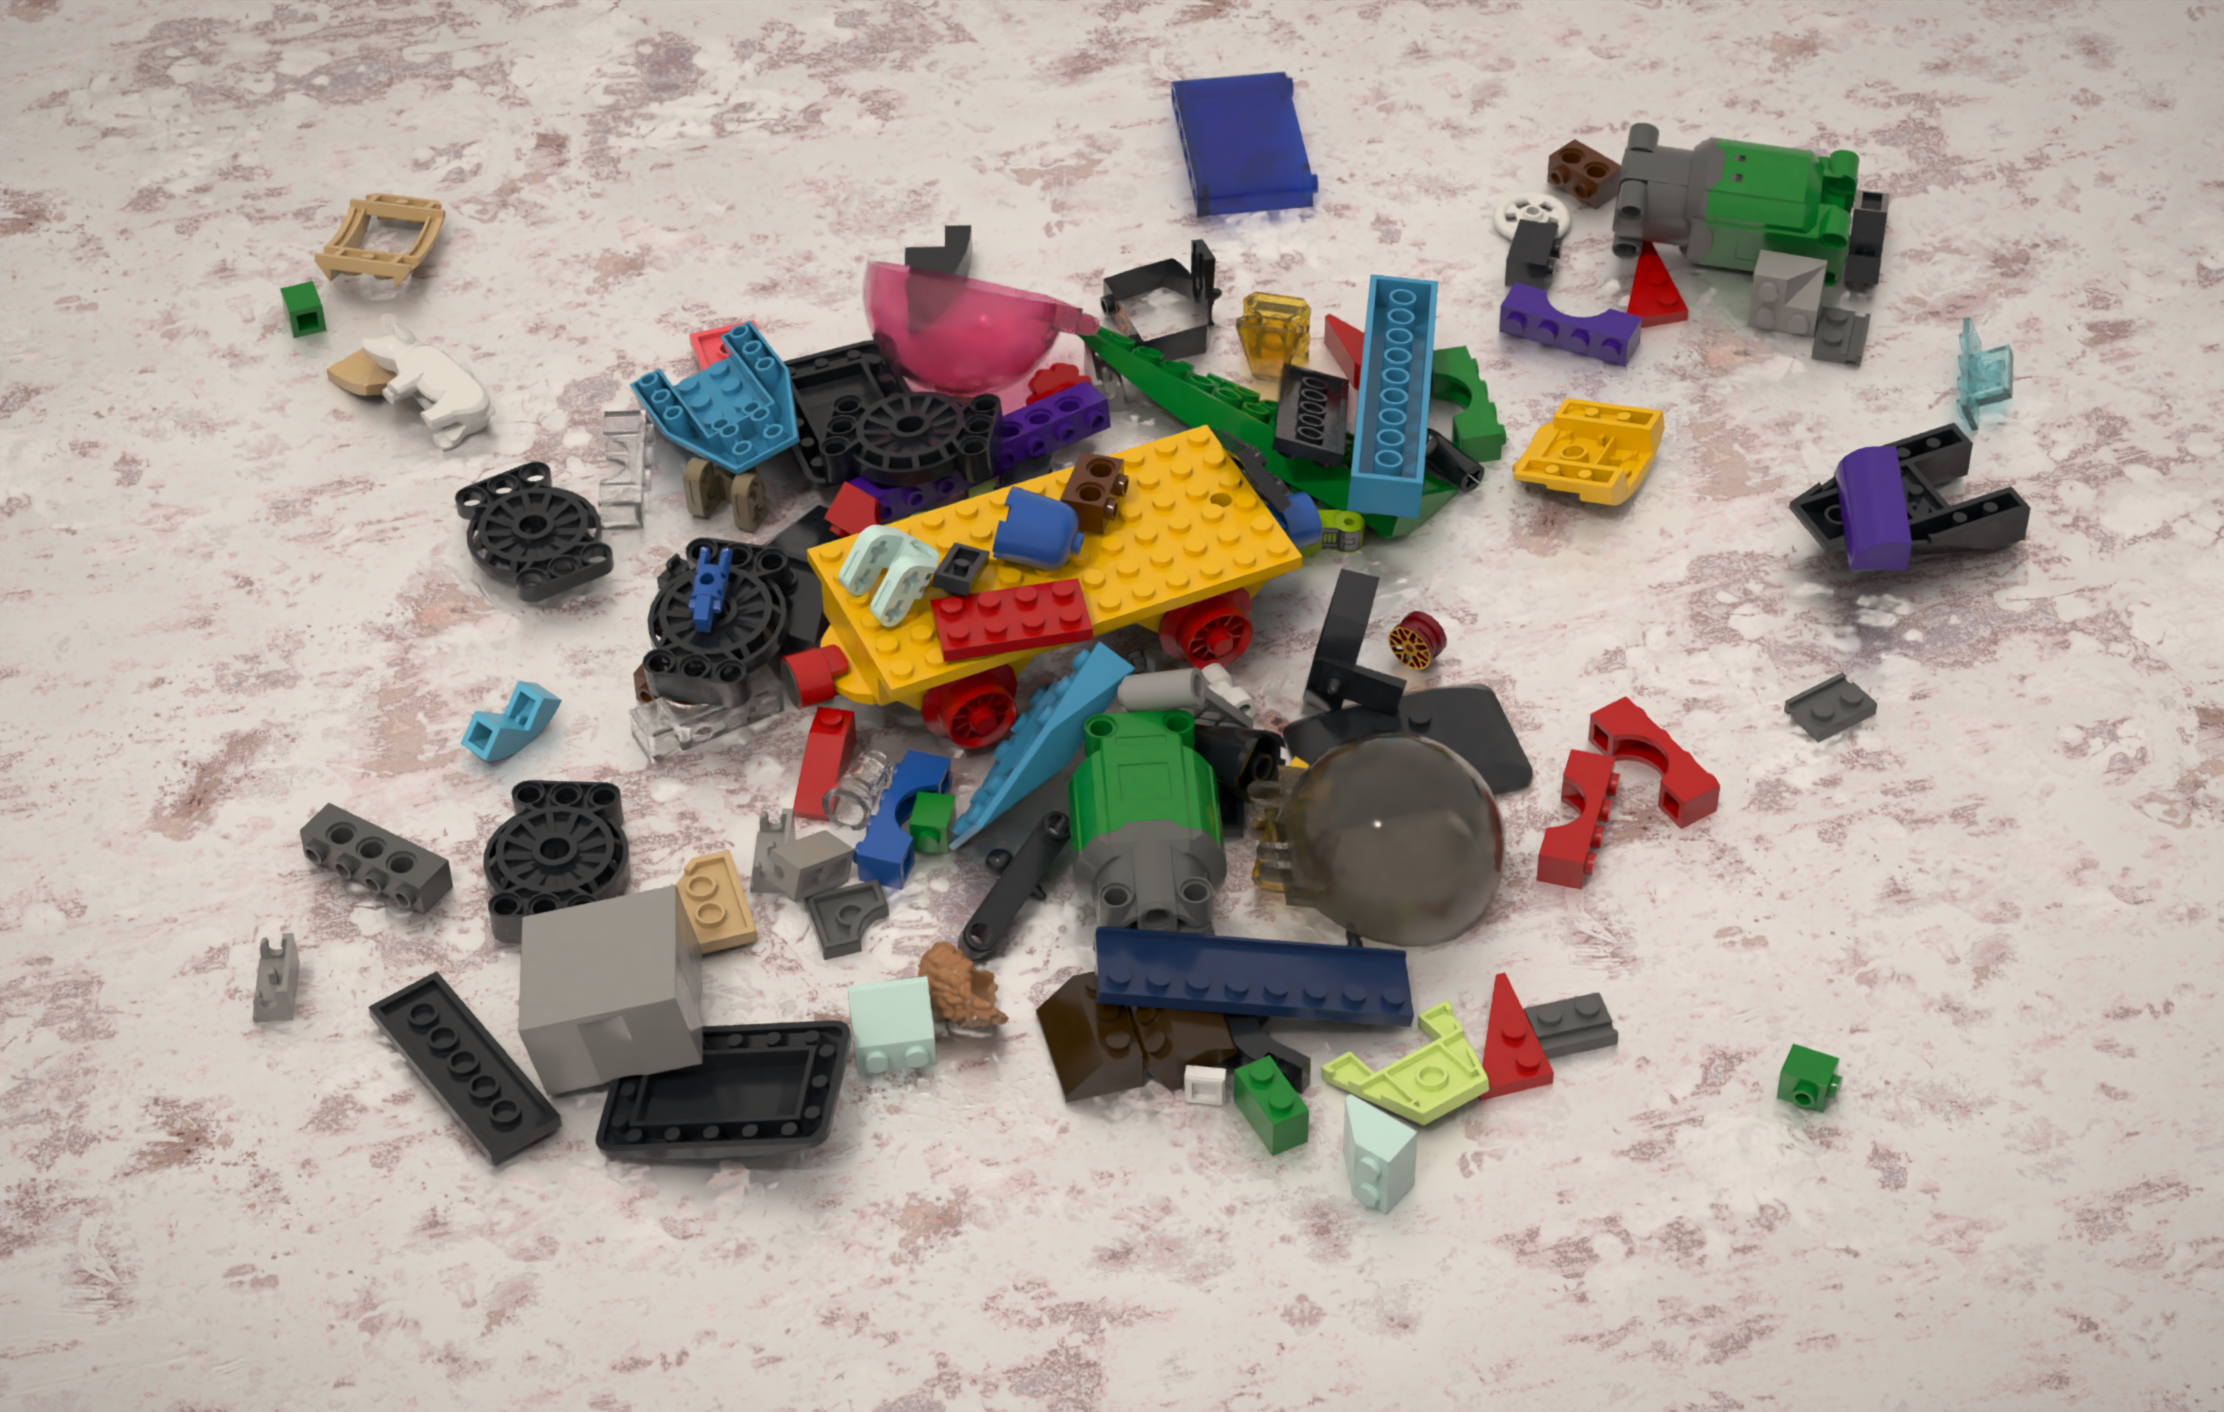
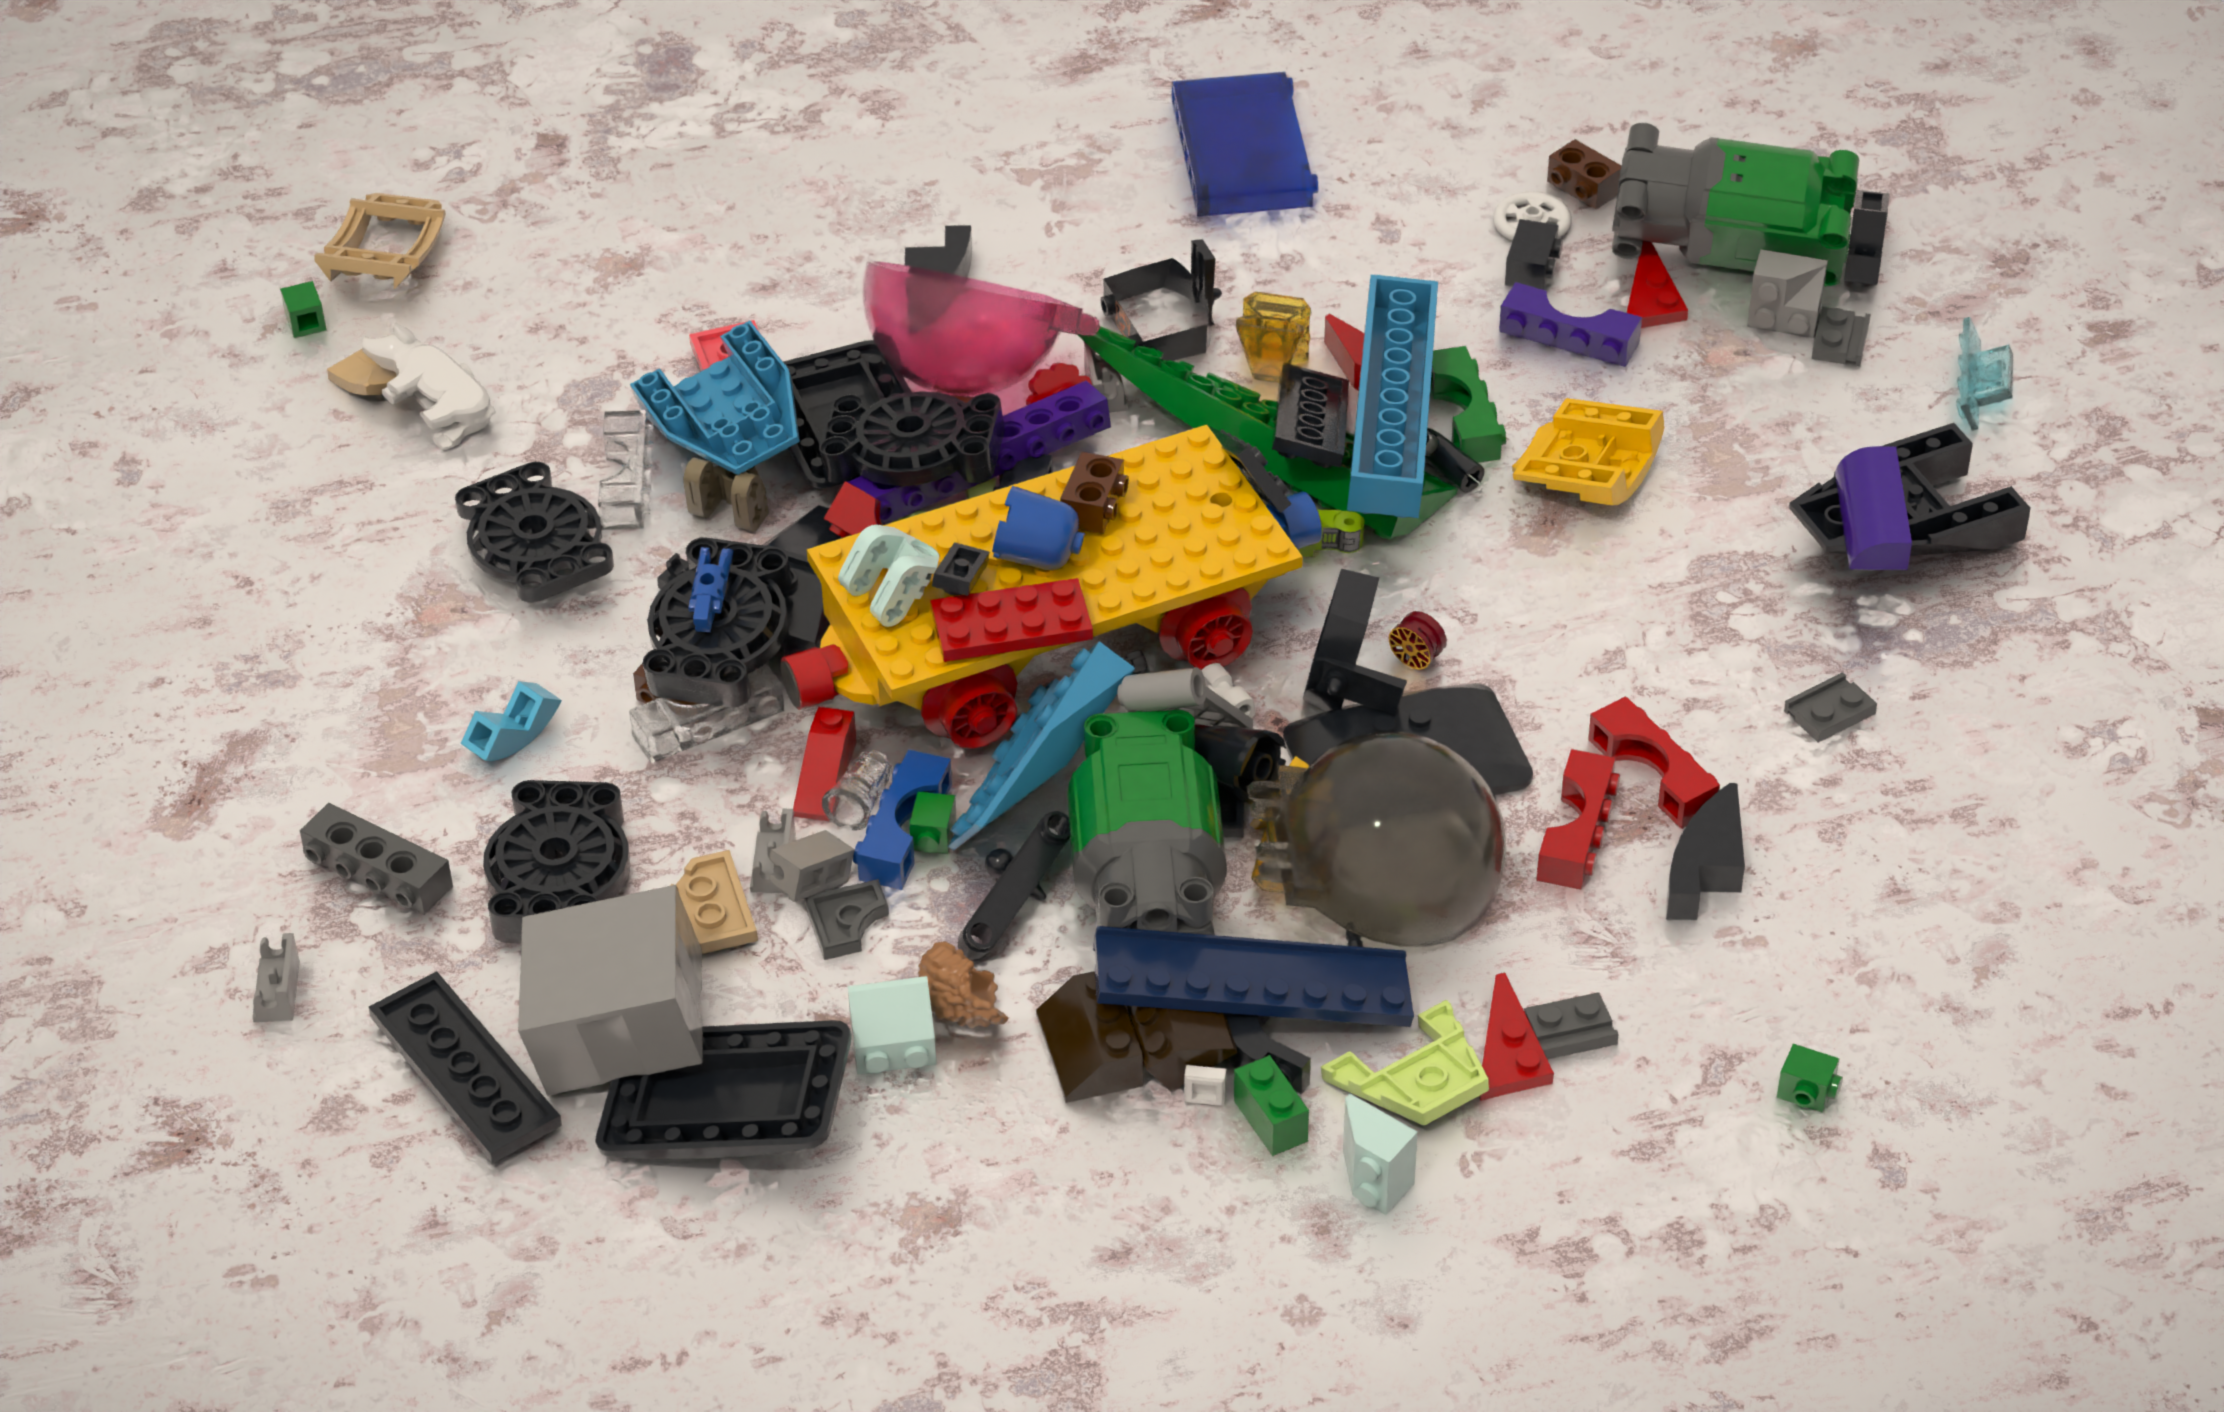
none -> black slope [1666,783,1745,920]

